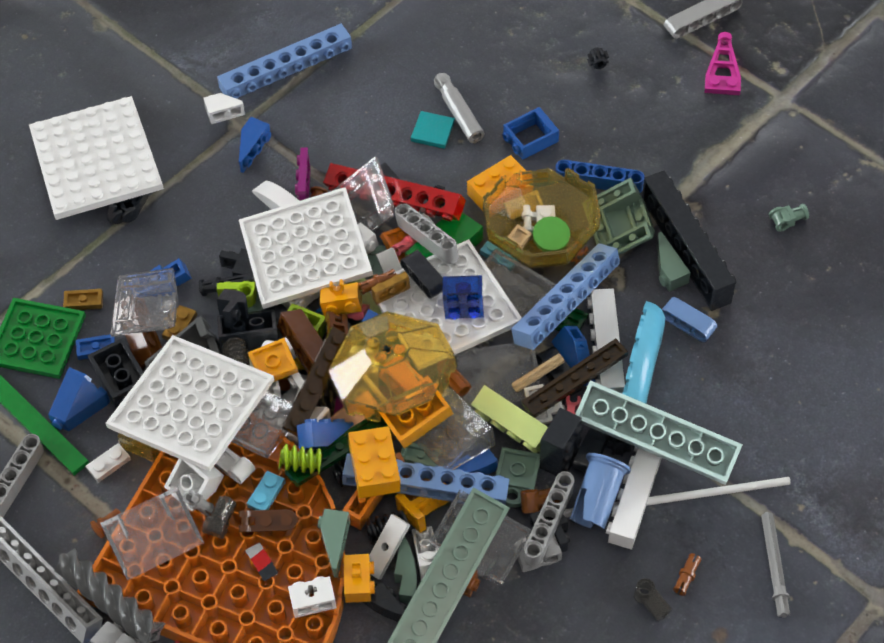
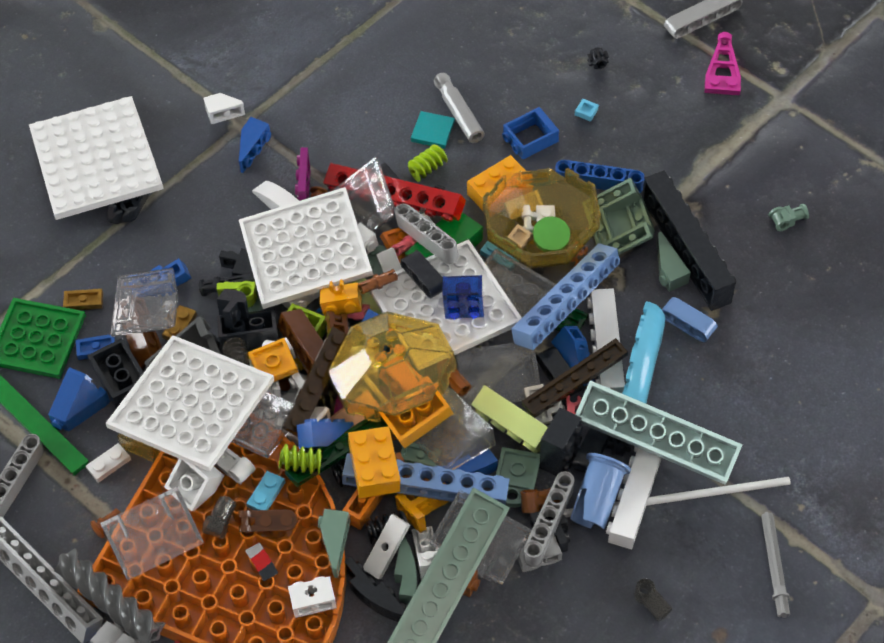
light grey pin [184,491,214,516] -> none
medium blue brick [217,23,352,99] -> none
light orange brick [344,554,375,603] -> none
pearl gold plate [371,272,410,305] -> none
tan axle [511,354,565,392] -> none
dark orange pin [673,553,702,596] -> none
none -> lime piece [408,144,448,182]
none -> medium azure plate [575,99,599,122]

